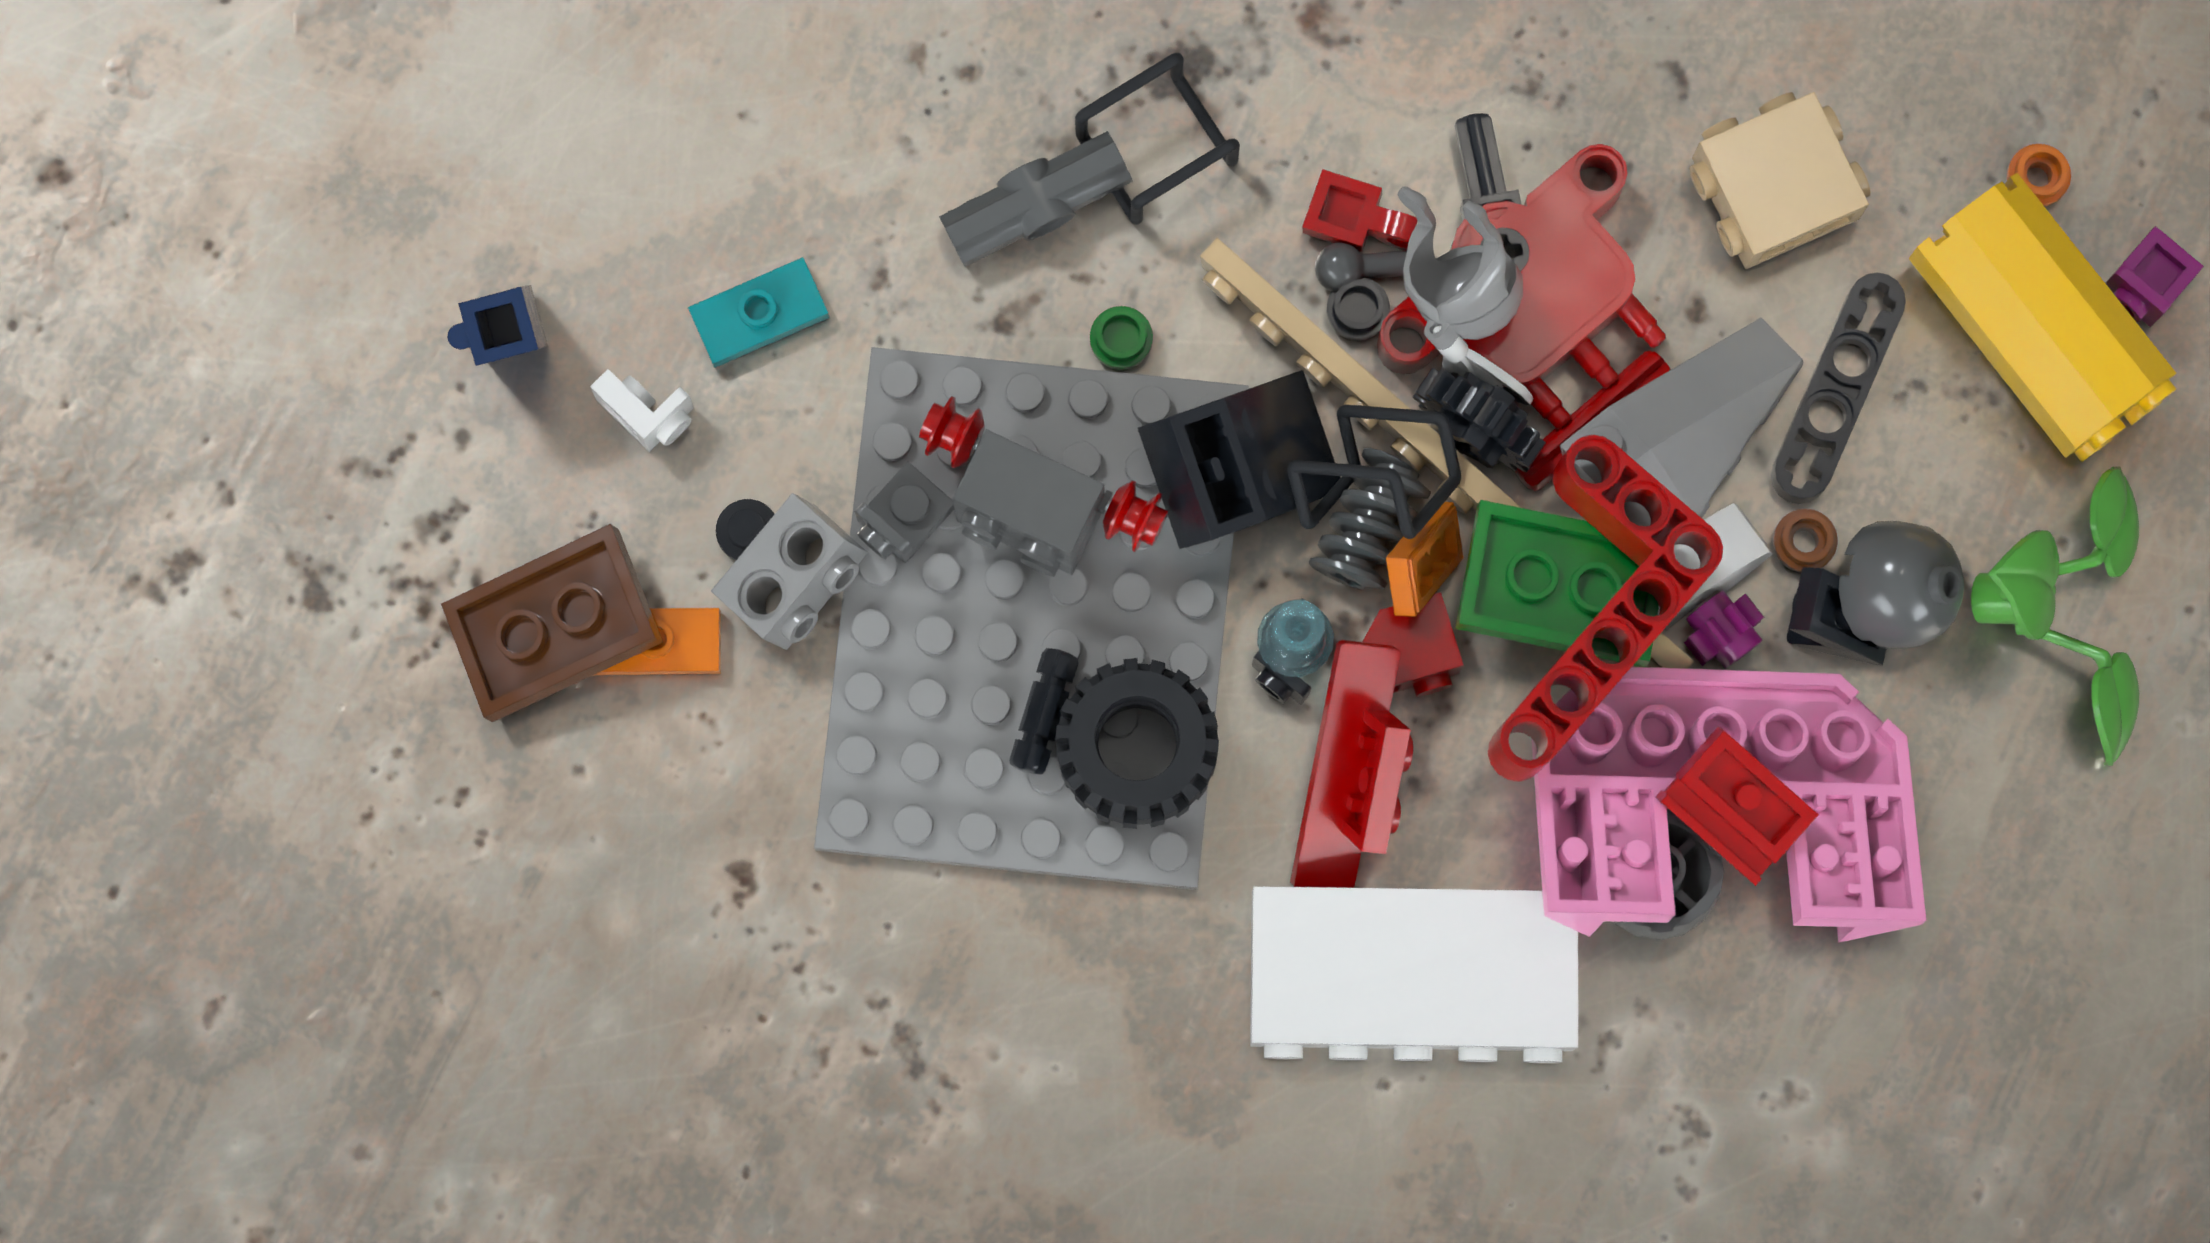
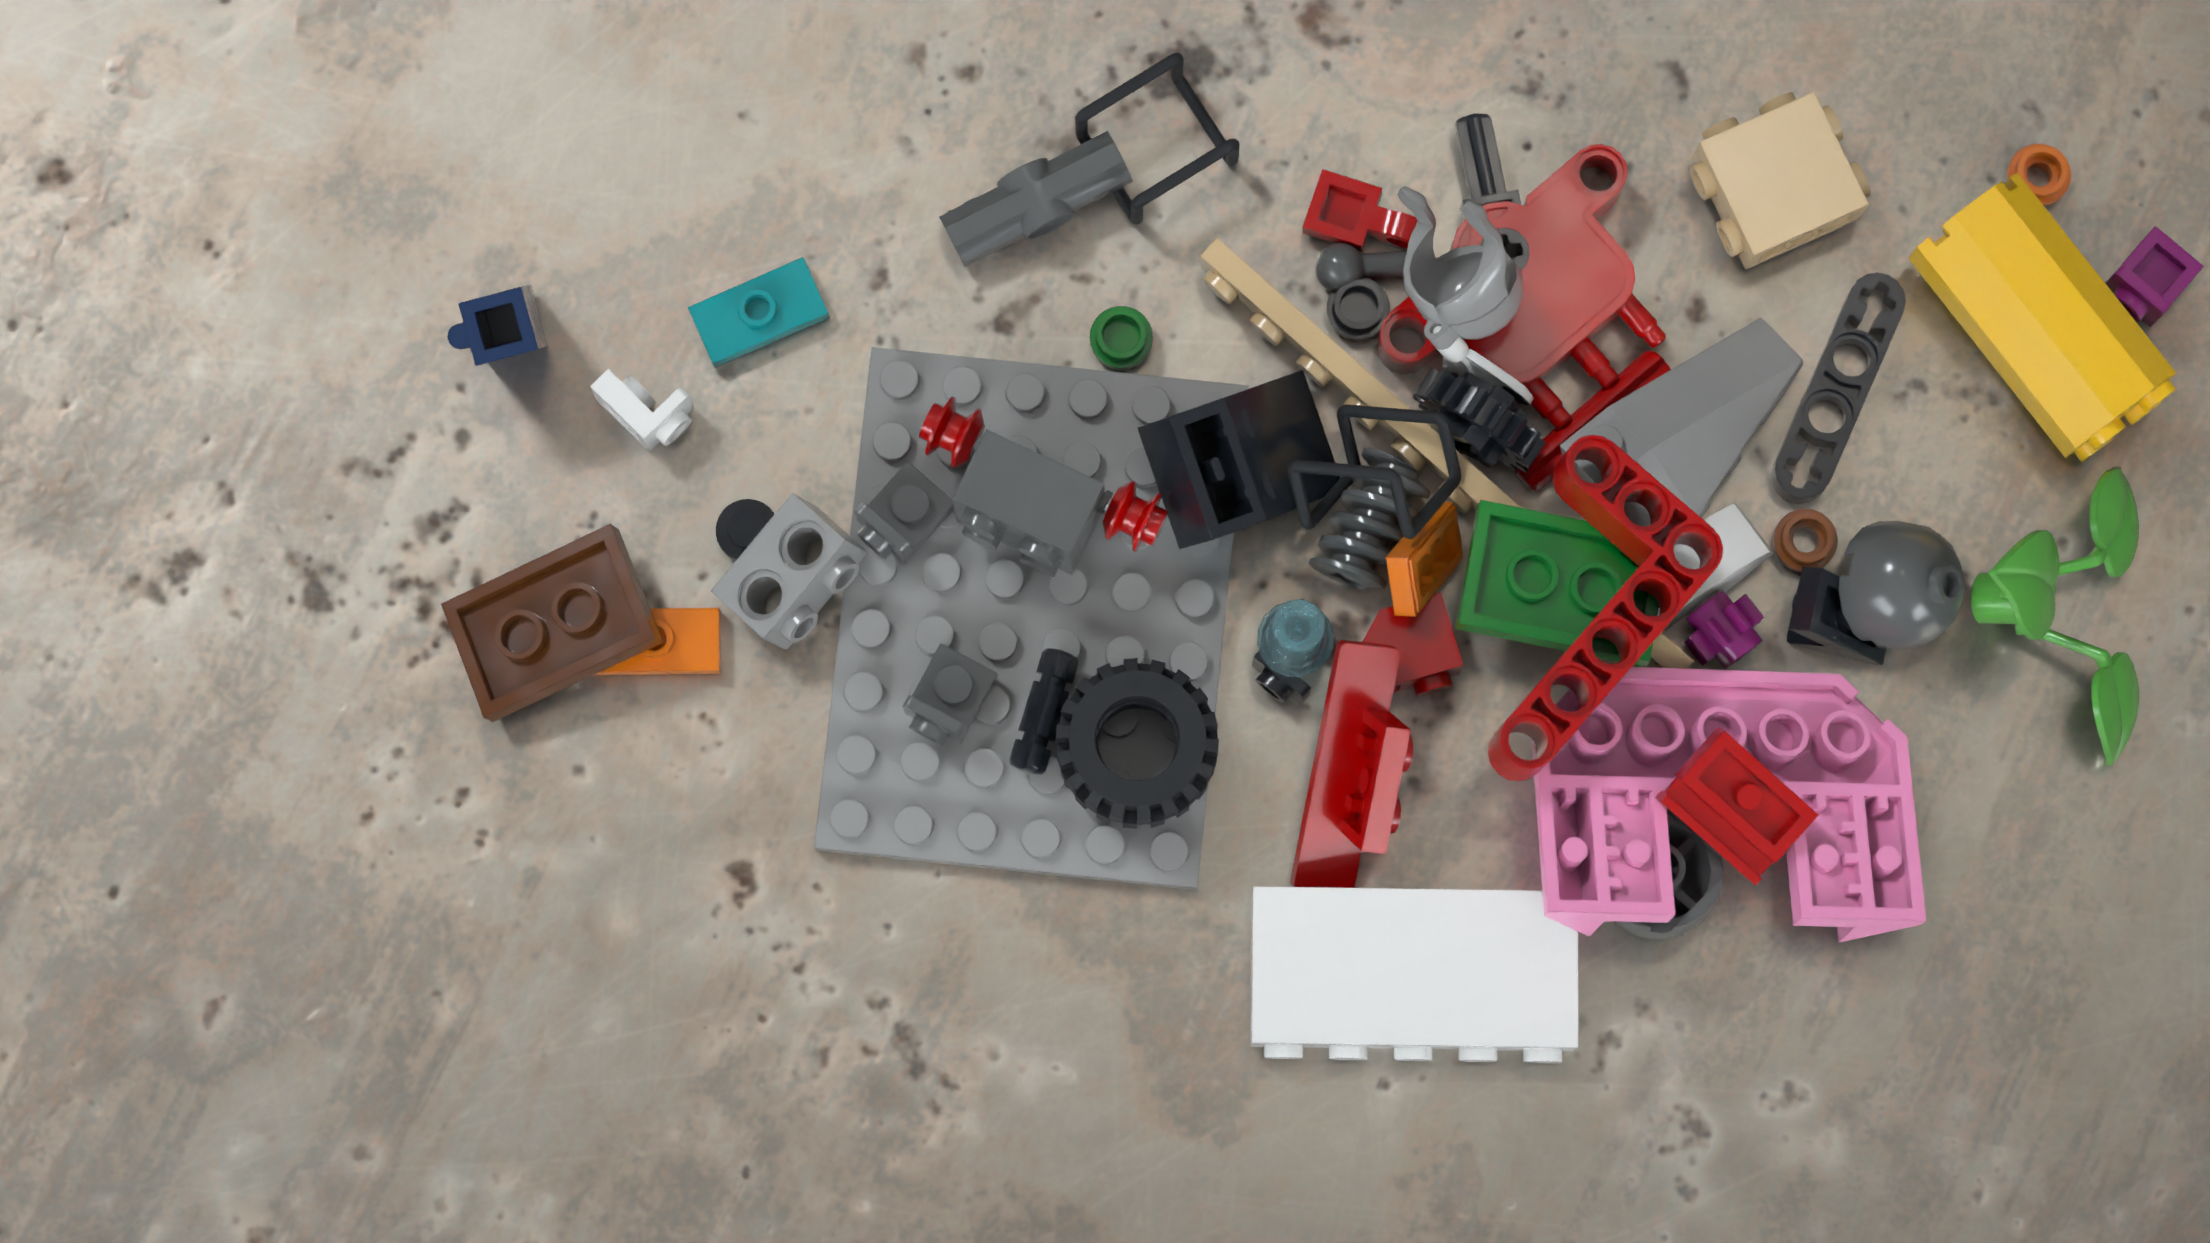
none -> dark grey bracket [902,643,998,745]

